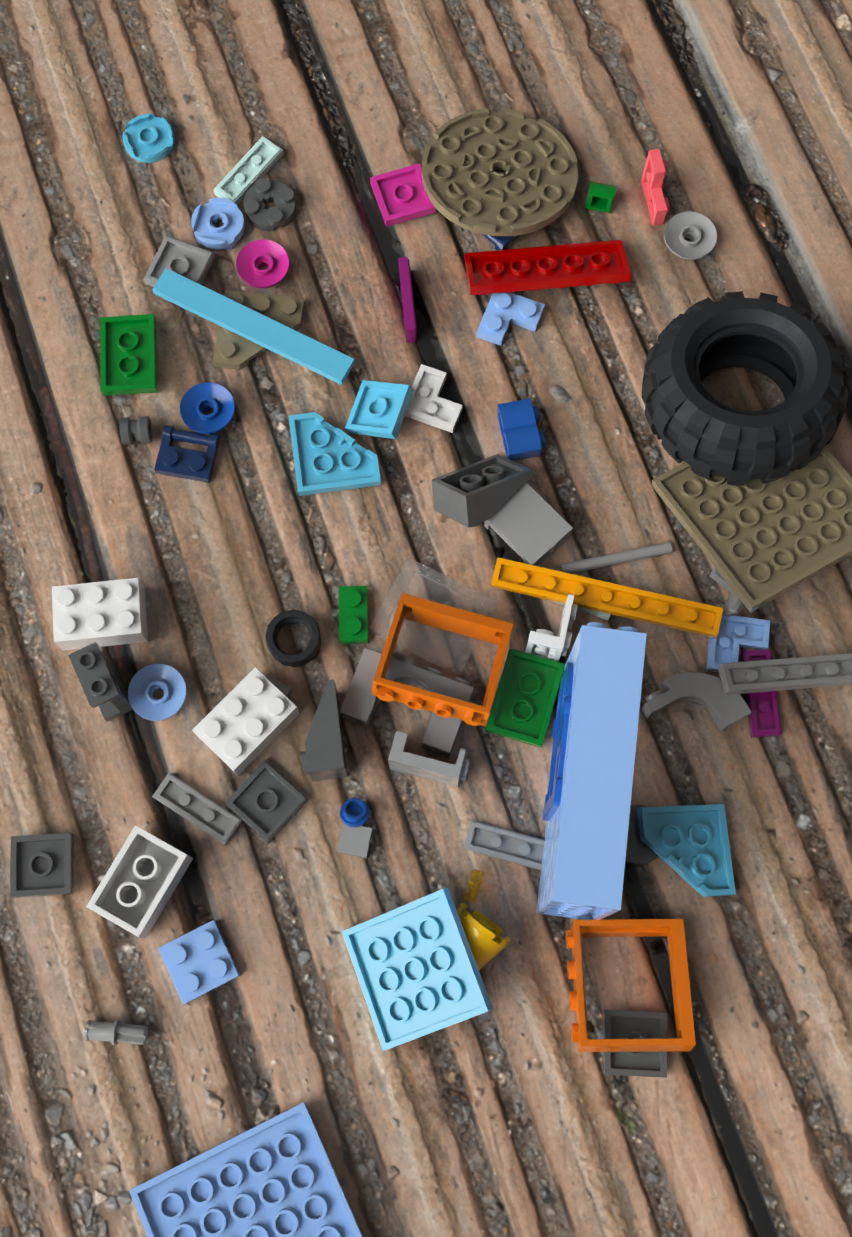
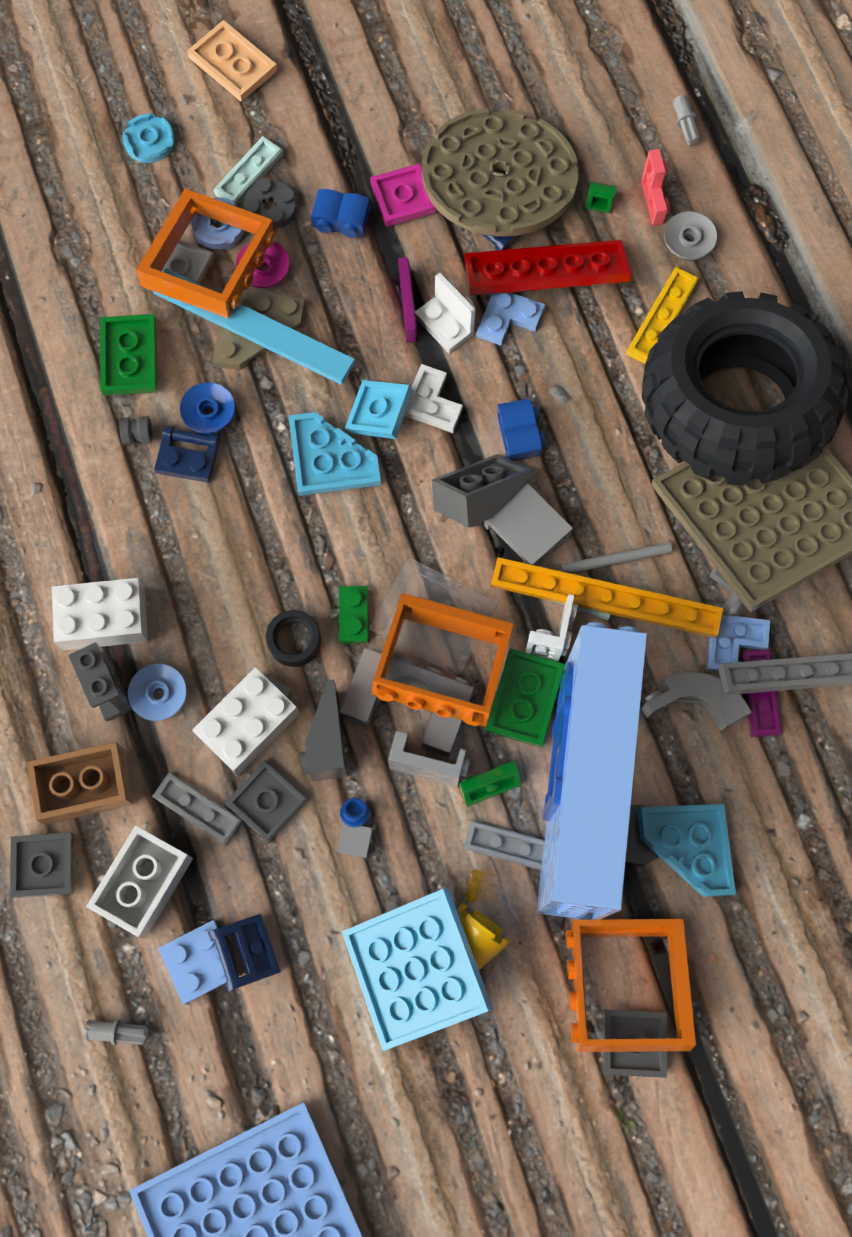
none -> medium nougat brick [27,742,133,825]
none -> orange window [136,188,276,319]
none -> light nougat plate [187,20,278,102]
none -> dark blue plate [208,914,281,992]
none -> blue brick [311,189,370,238]
none -> white bracket [415,273,475,354]
none -> green plate [459,761,521,807]
none -> yellow tile [626,266,699,364]
none -> light grey axle [673,95,701,146]

